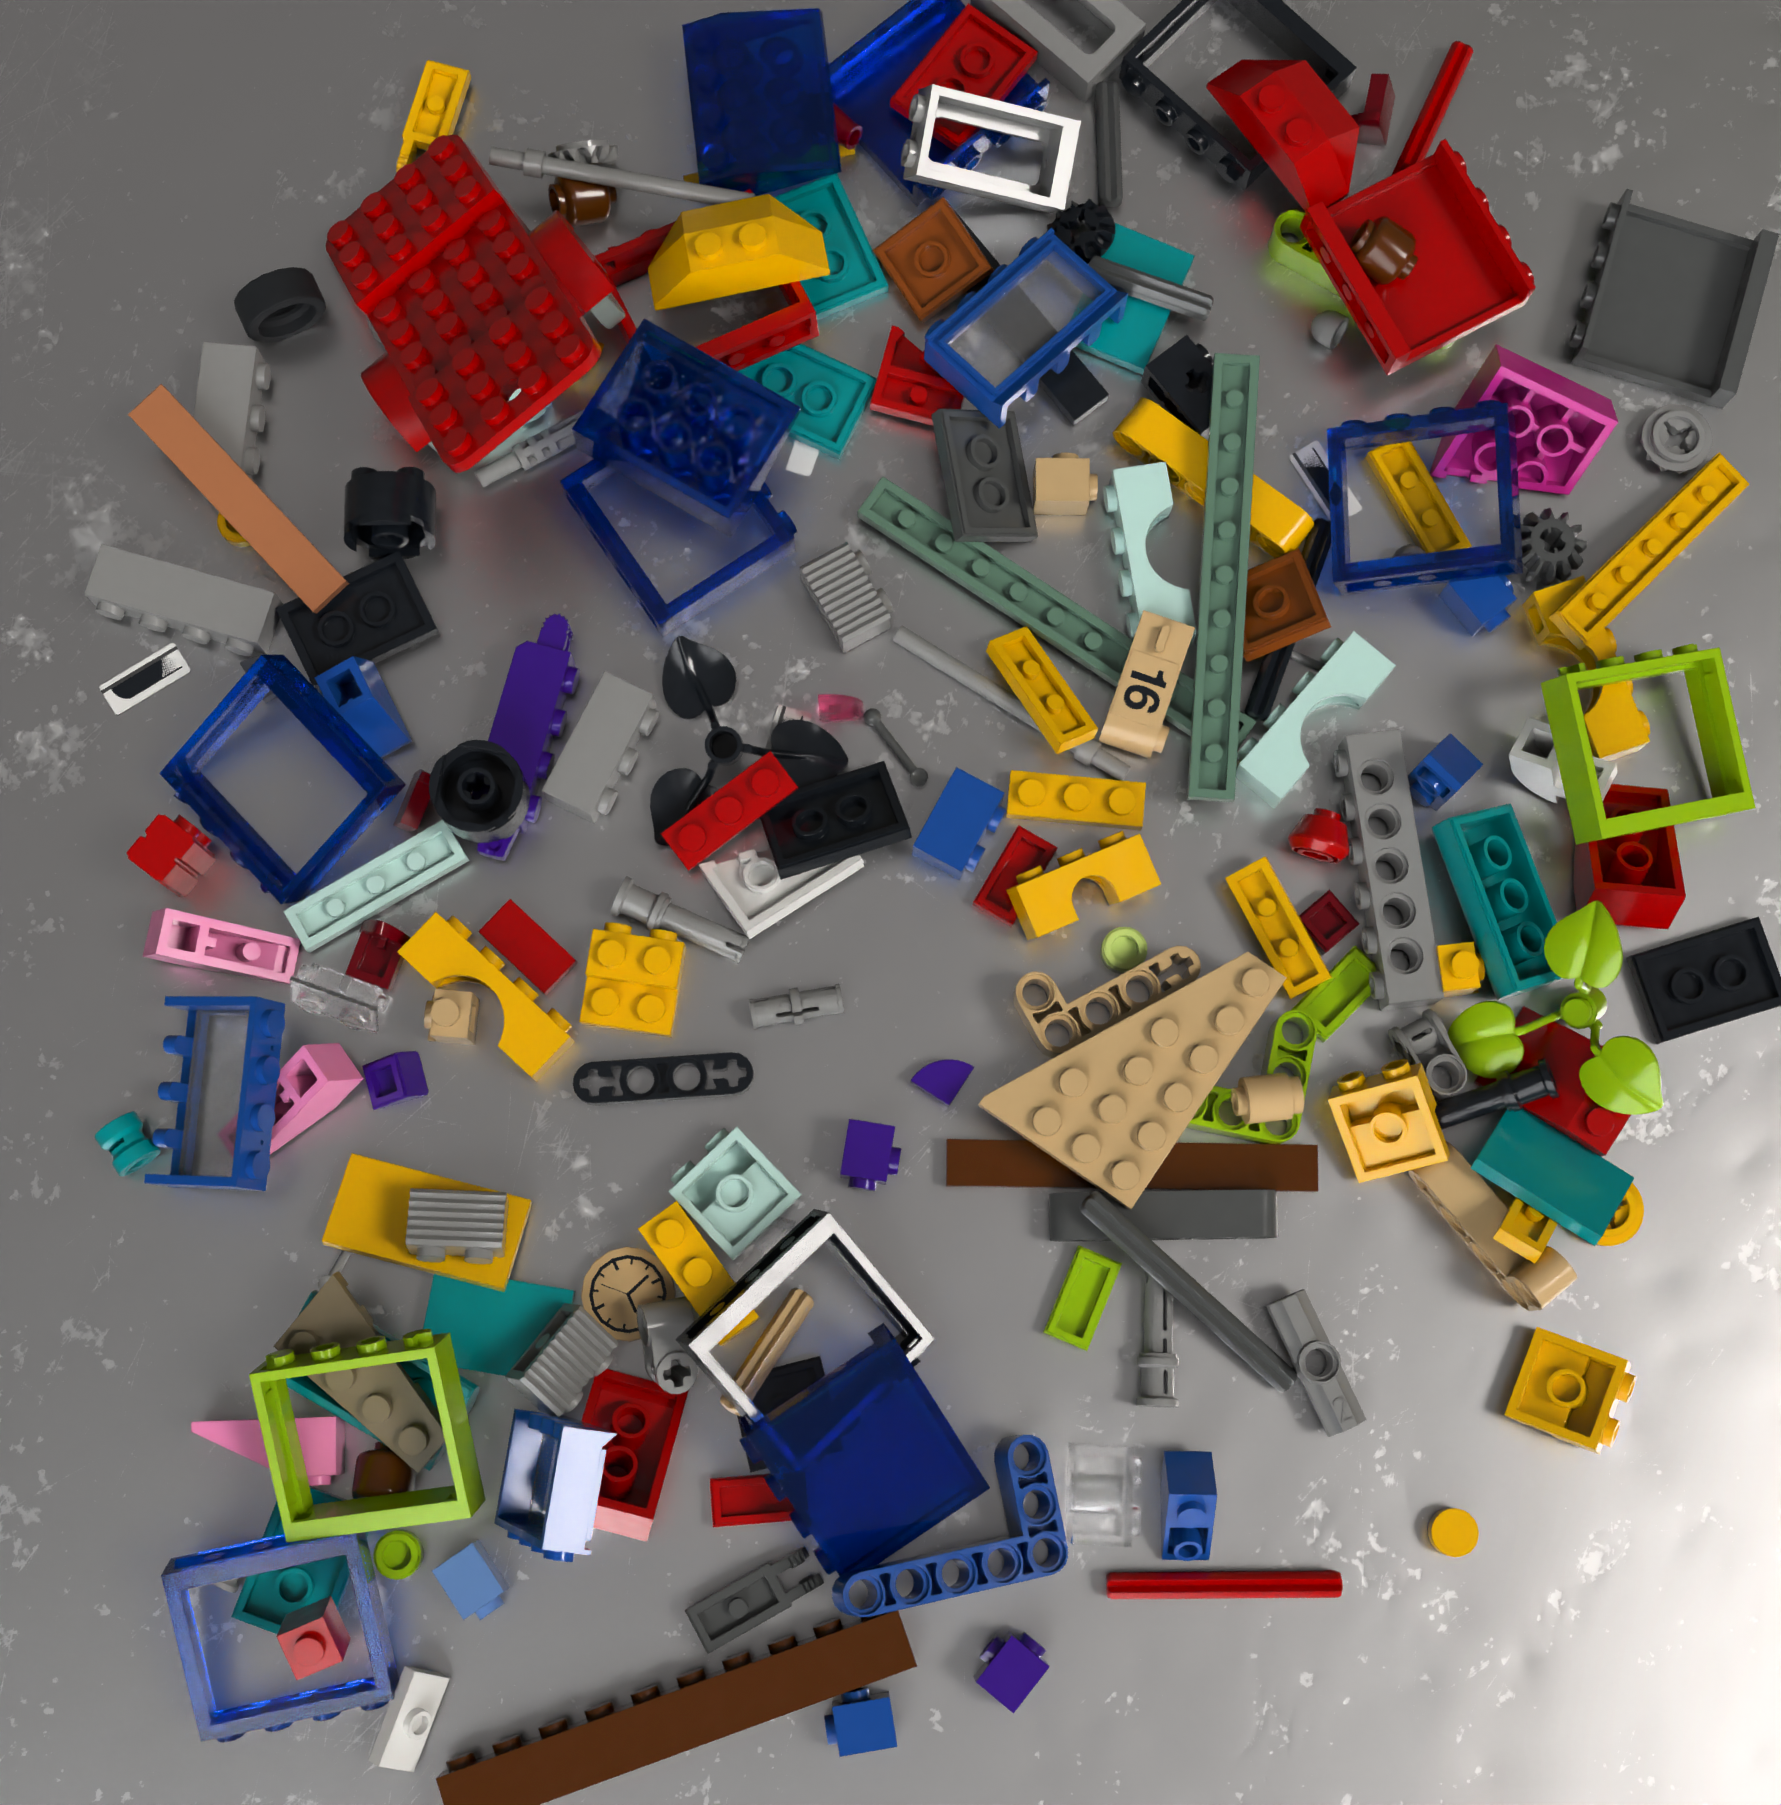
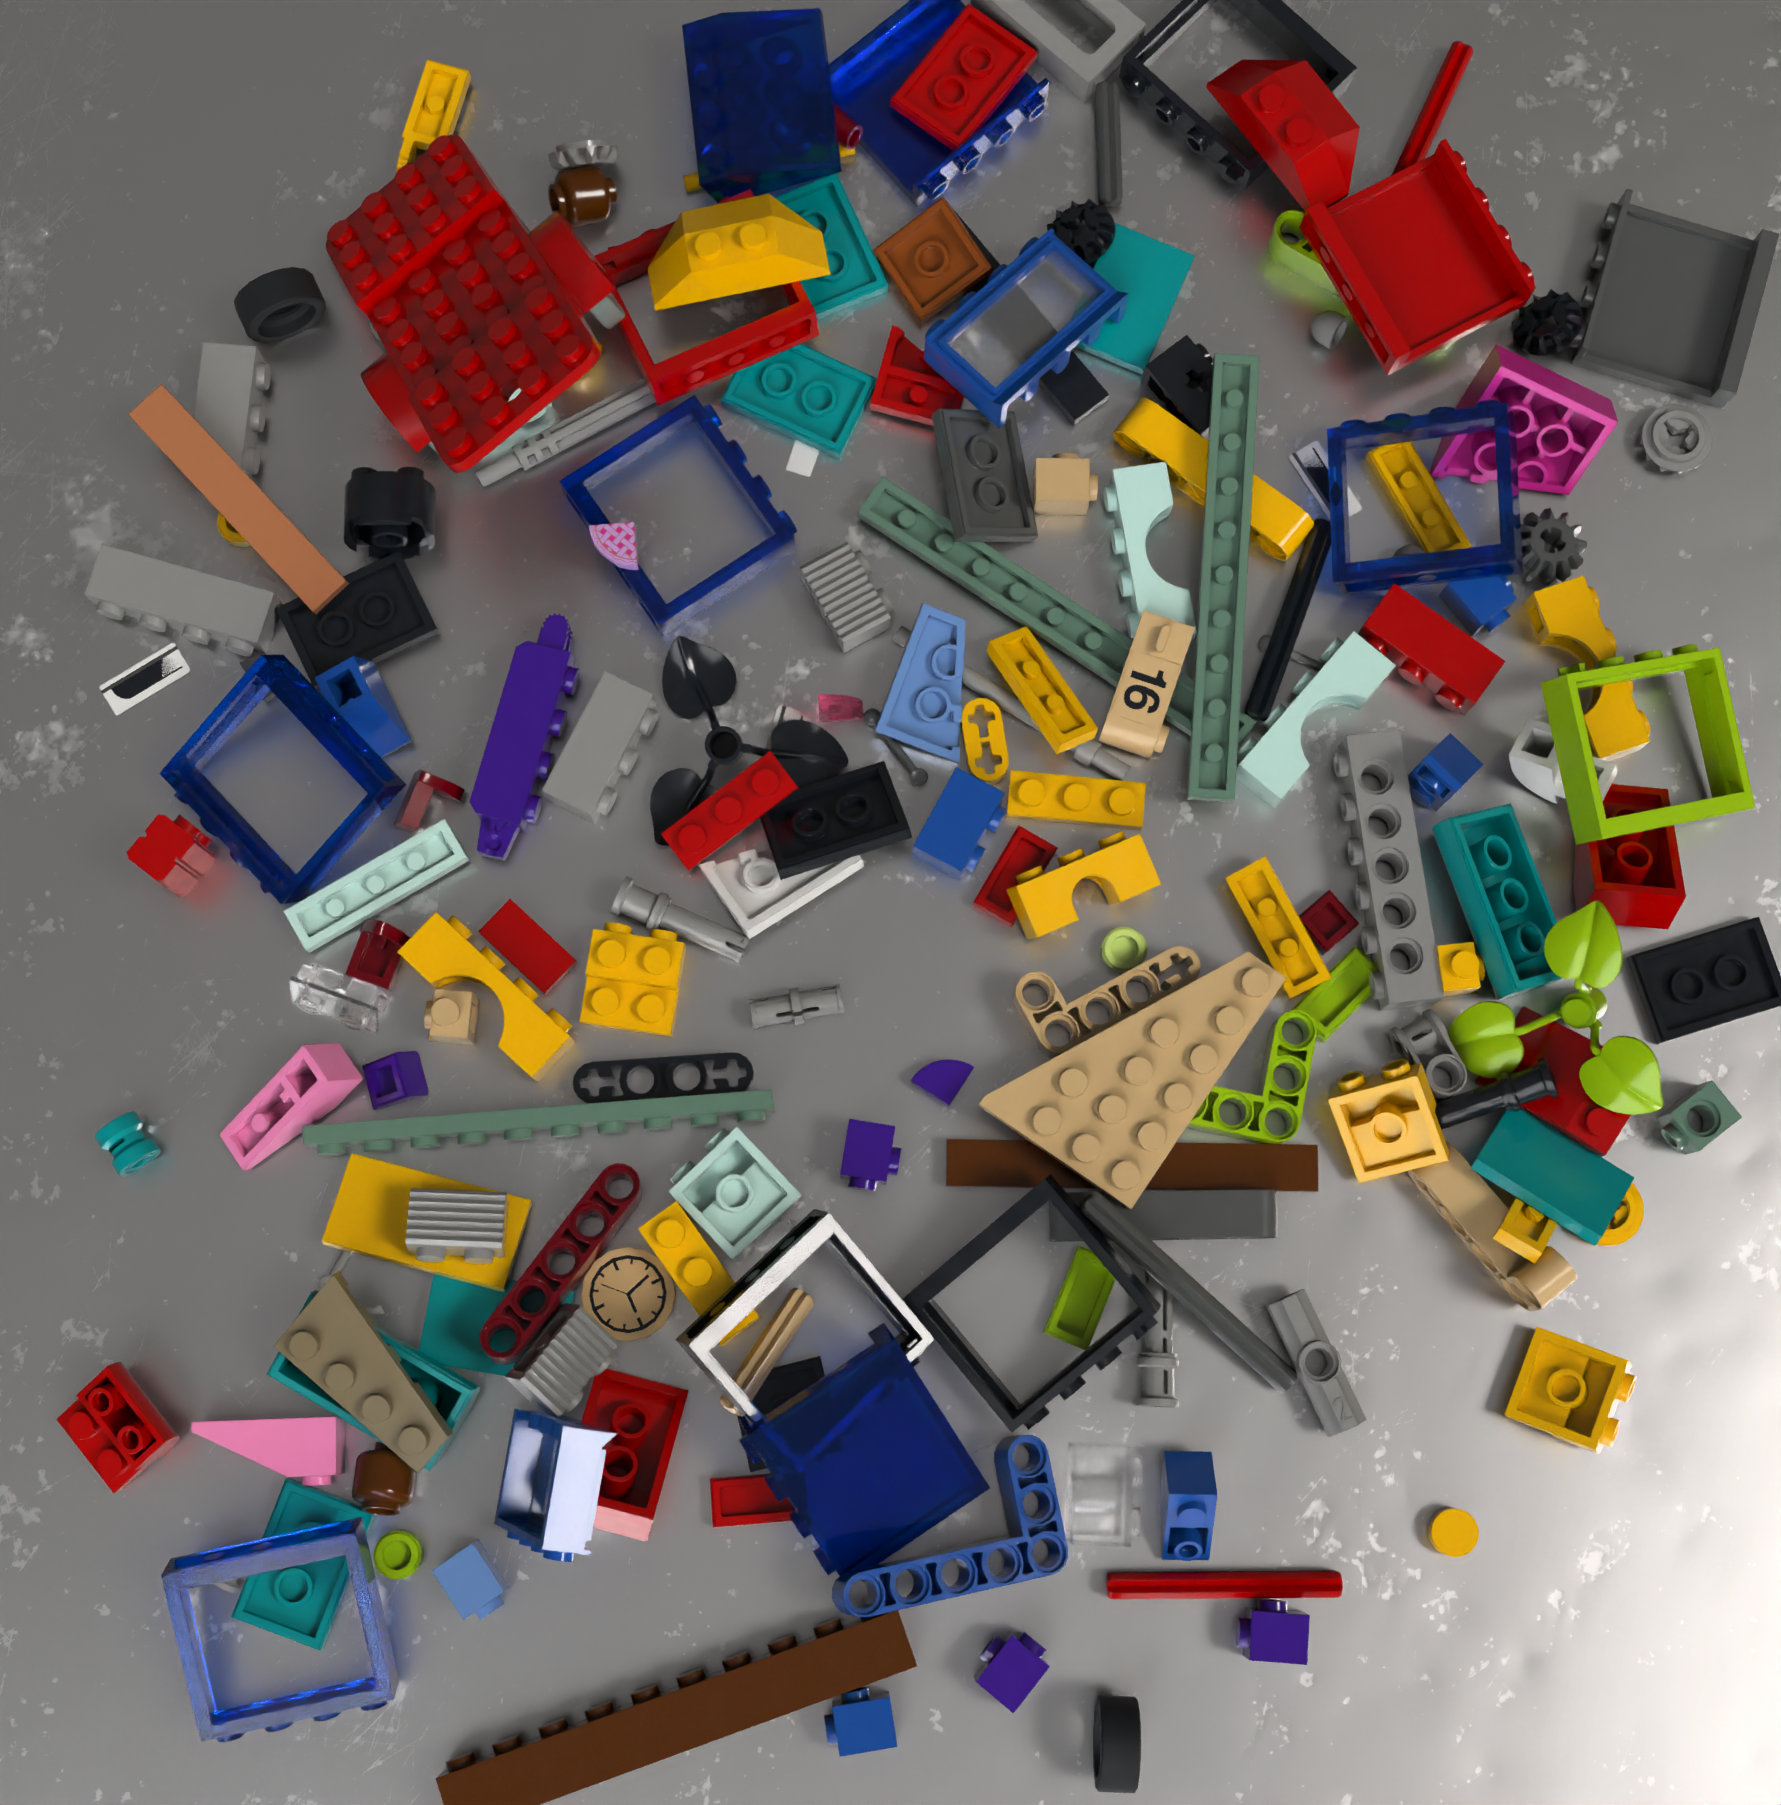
bright pink slope [142,908,301,984] -> none
window [144,996,285,1191] -> none
lime window [249,1329,486,1543] -> none
brick [276,1596,351,1680] -> none
white plate [368,1666,450,1772] -> none
black brick [429,740,530,843] -> none
light grey bar [489,147,755,205] -> none
clear blue slope [572,318,801,537] -> none
light grey piece [637,1297,698,1394] -> none
dark grey hinge [685,1546,824,1654] -> none
piece [901,84,1081,213] -> none
dark grey axle [1089,256,1214,321] -> none
tan brick [1231,1072,1304,1124] -> none
dark orange tile [1243,548,1331,662] -> none
red cone [1288,808,1350,863] -> none
reddish brown head [1349,216,1418,285] -> none
dark red tile [1351,74,1395,146] -> none
yellow tile [1549,452,1749,651] -> none
none -> red brick [57,1362,180,1493]
none -> sand green plate [302,1089,775,1156]
none -> dark red beam [480,1163,642,1365]
none -> lavender tile [589,522,639,570]
none -> medium blue wing [874,603,966,763]
none -> black window [902,1174,1161,1433]
none -> yellow beam [960,698,1009,785]
none -> black tyre [1093,1695,1141,1793]
none -> dark purple brick [1235,1599,1310,1665]
none -> red brick [1357,583,1506,714]
none -> black gear [1511,289,1583,356]
none -> sand green brick [1656,1080,1742,1155]

